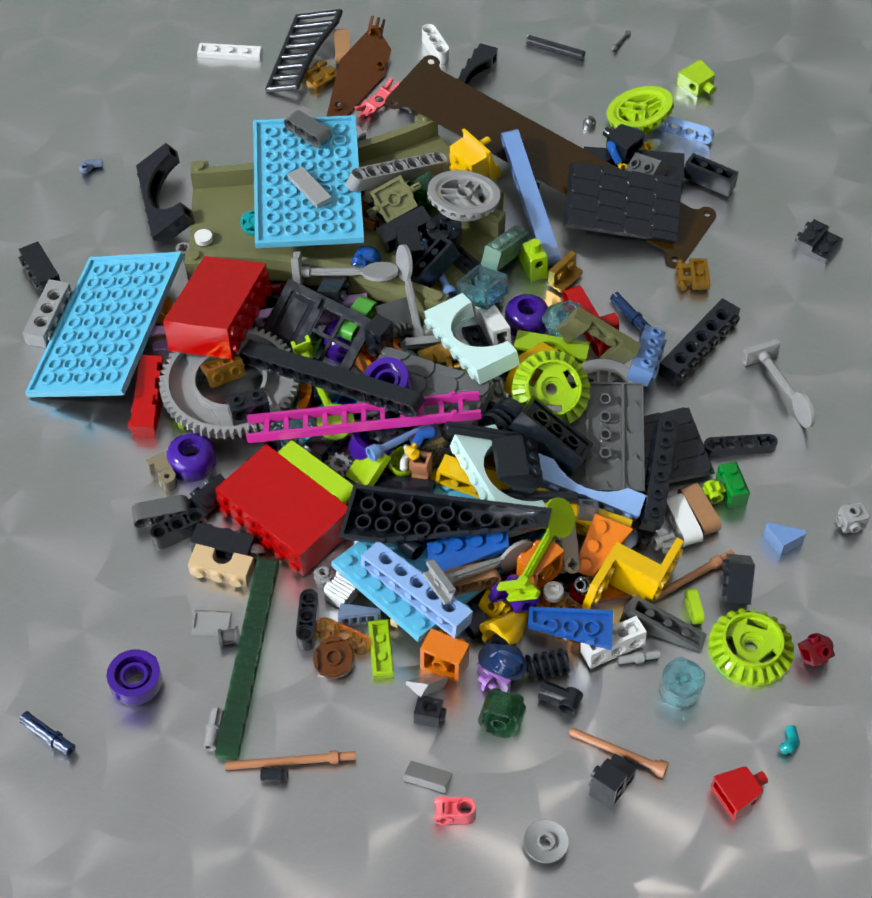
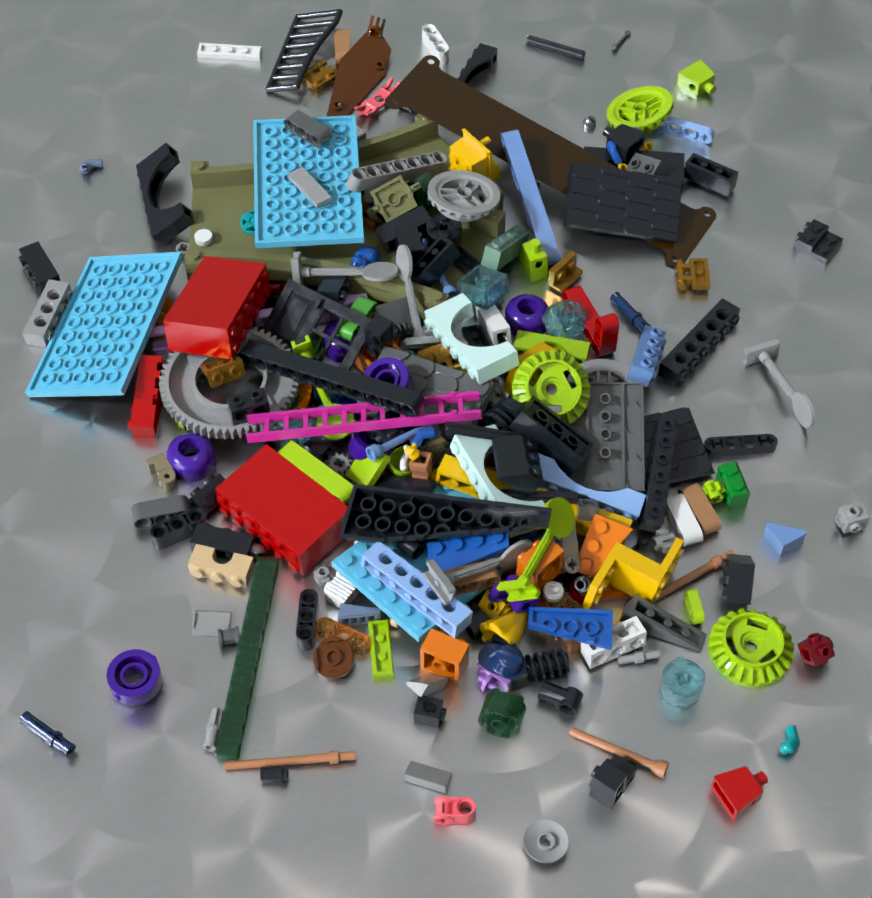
olive wedge [555,306,641,364] -> none

